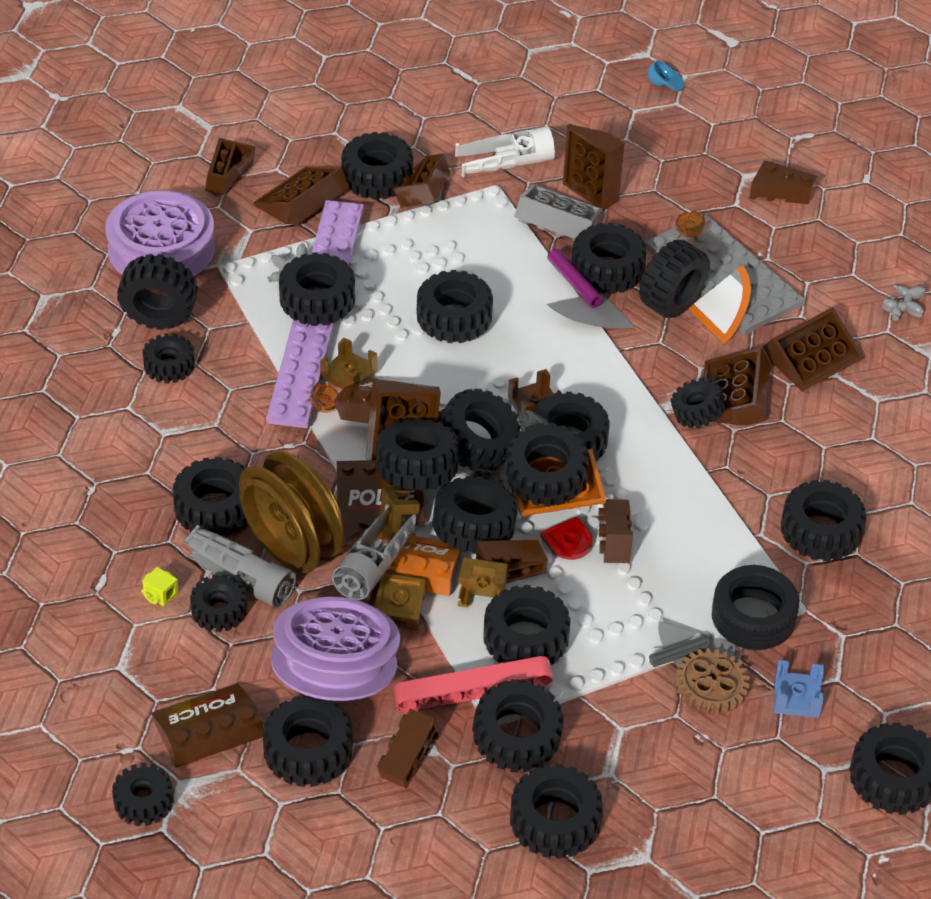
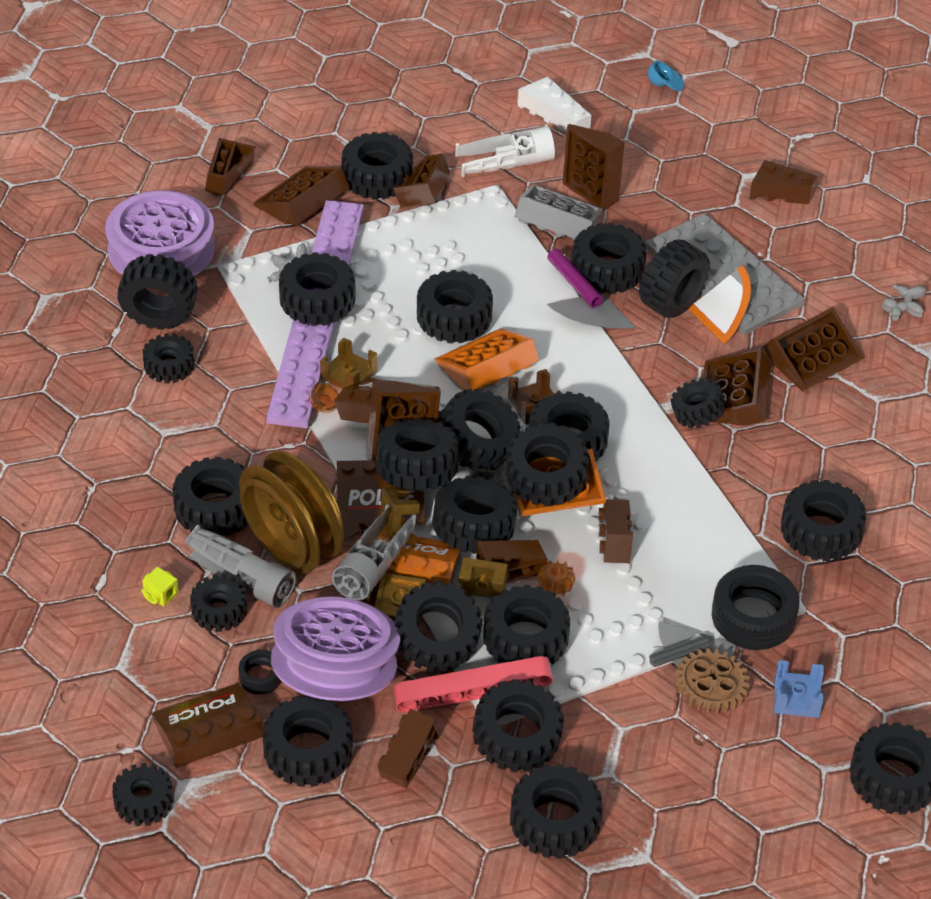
dark grey plate [518,410,548,431] -> none
red tile [540,516,592,560] -> none
clear orange hair [676,210,705,238] -> none
none -> black tyre [238,650,281,694]
none -> black tyre [394,581,482,672]
none -> orange slope [435,328,539,391]
none -> white wedge [518,77,591,133]
none -> clear orange gear [537,560,575,597]

